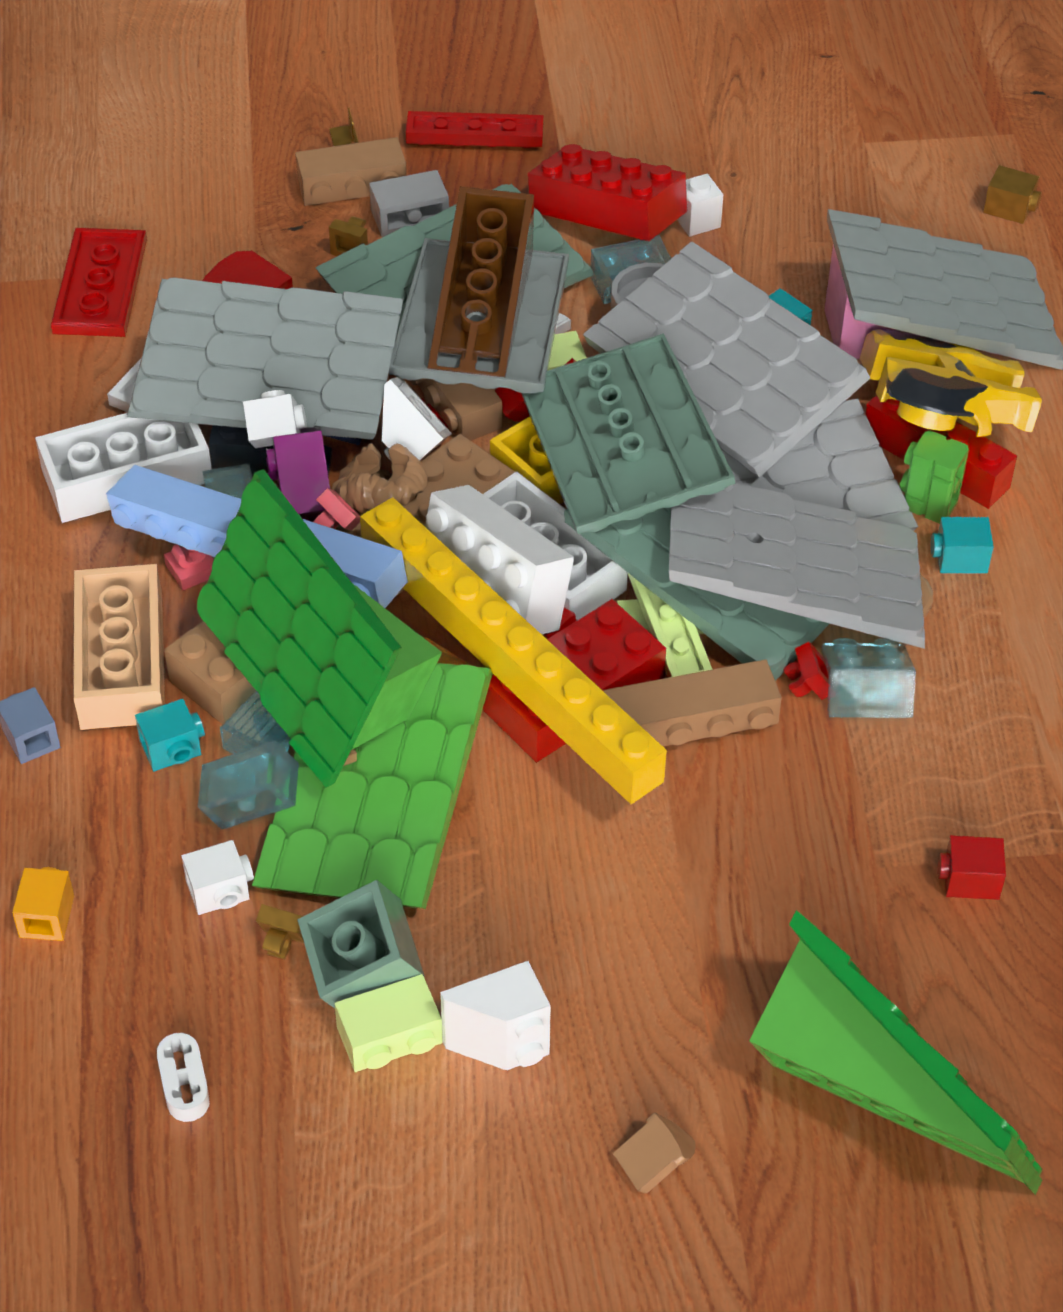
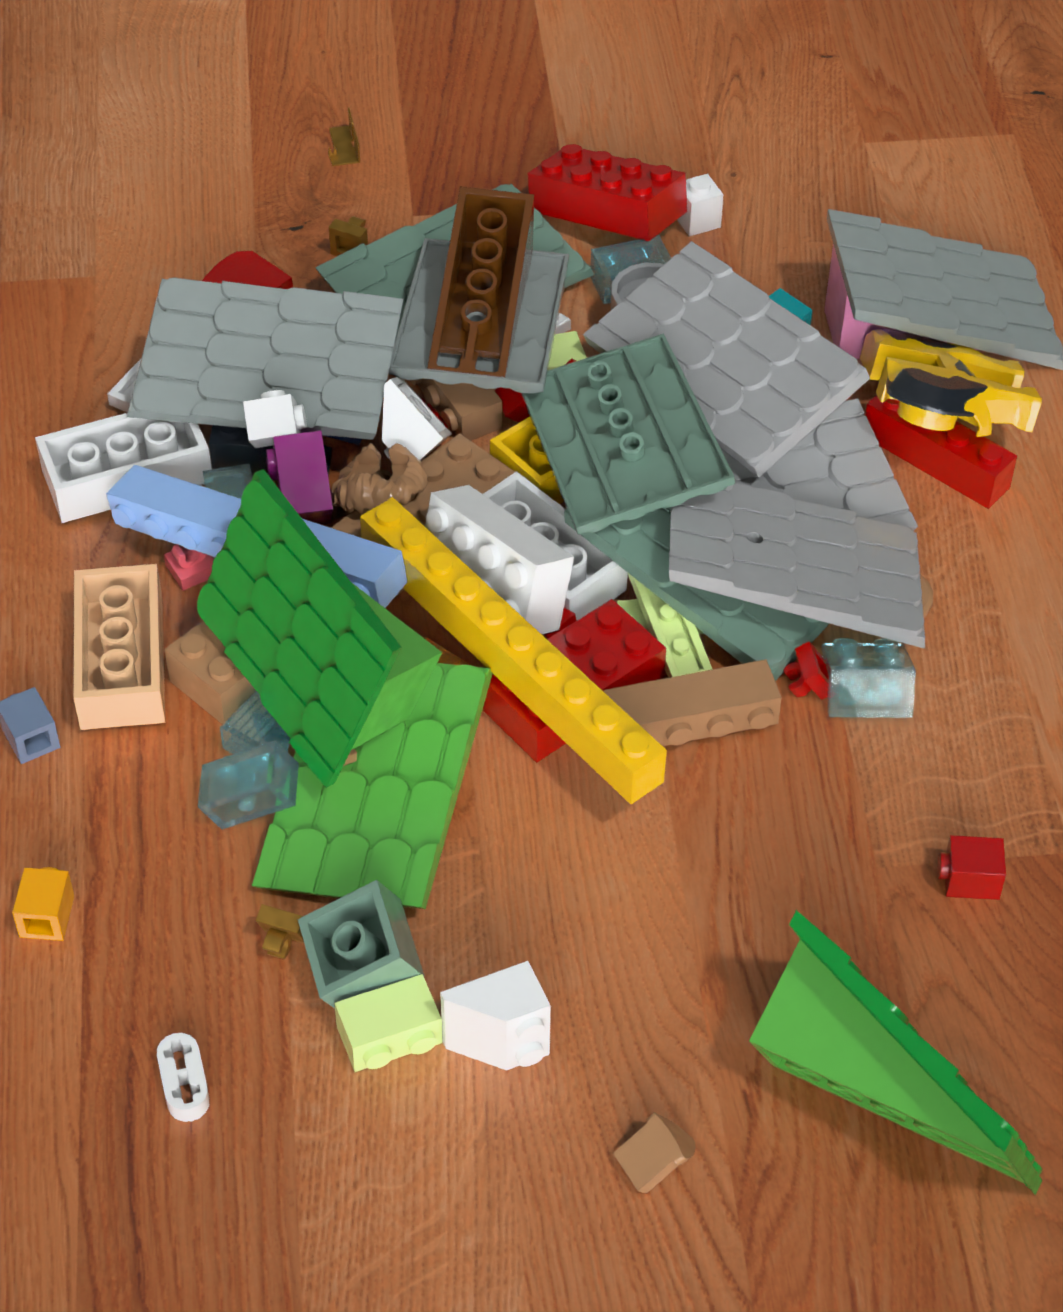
red tile [51,228,147,337] -> none
teal brick [135,699,205,772] -> none
white brick [181,840,254,915] -> none
medium nougat brick [295,137,407,206] -> none
coral tile [313,488,360,531] -> none
light grey brick [369,170,449,237] -> none
red plate [406,111,544,148] -> none
bright green brick [899,430,969,524] -> none
teal brick [931,517,994,573] -> none
pearl gold brick [983,165,1042,224] -> none

